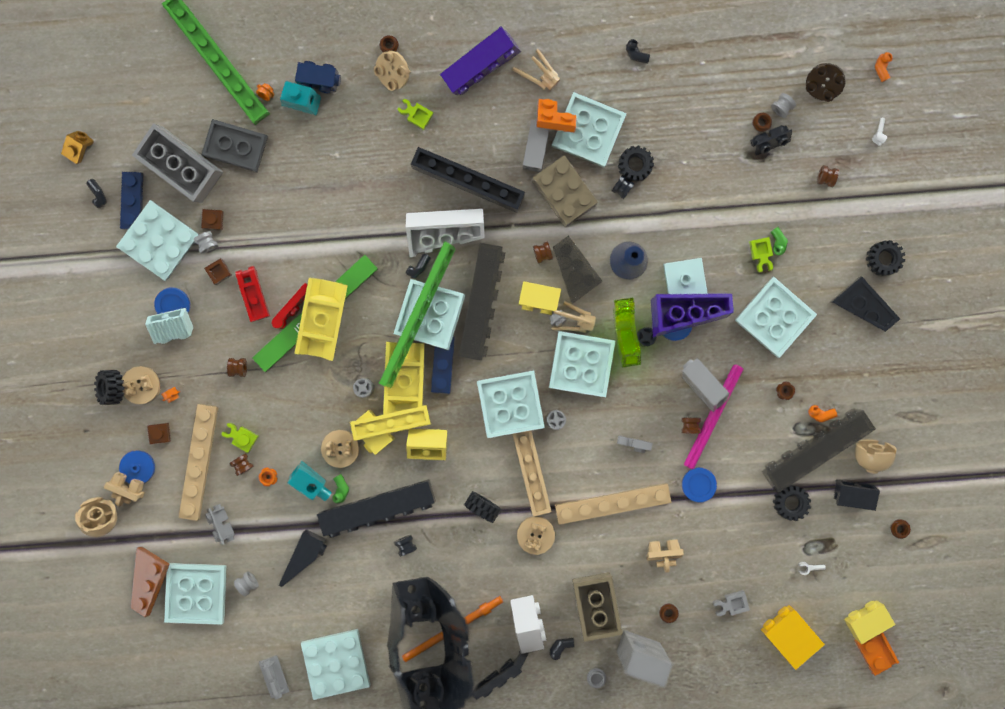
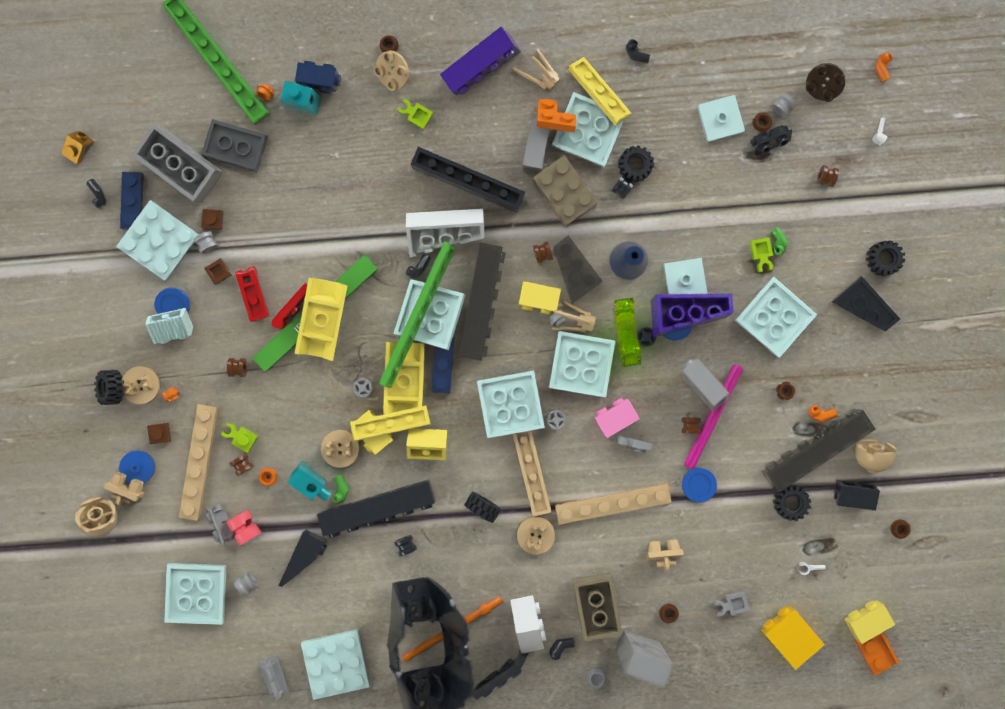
wing [131,546,170,617] -> none
none -> coral wheel [226,510,262,546]
none -> light yellow tile [568,57,631,126]
none -> bright pink brick [593,397,640,438]
none -> light aqua plate [697,95,745,143]

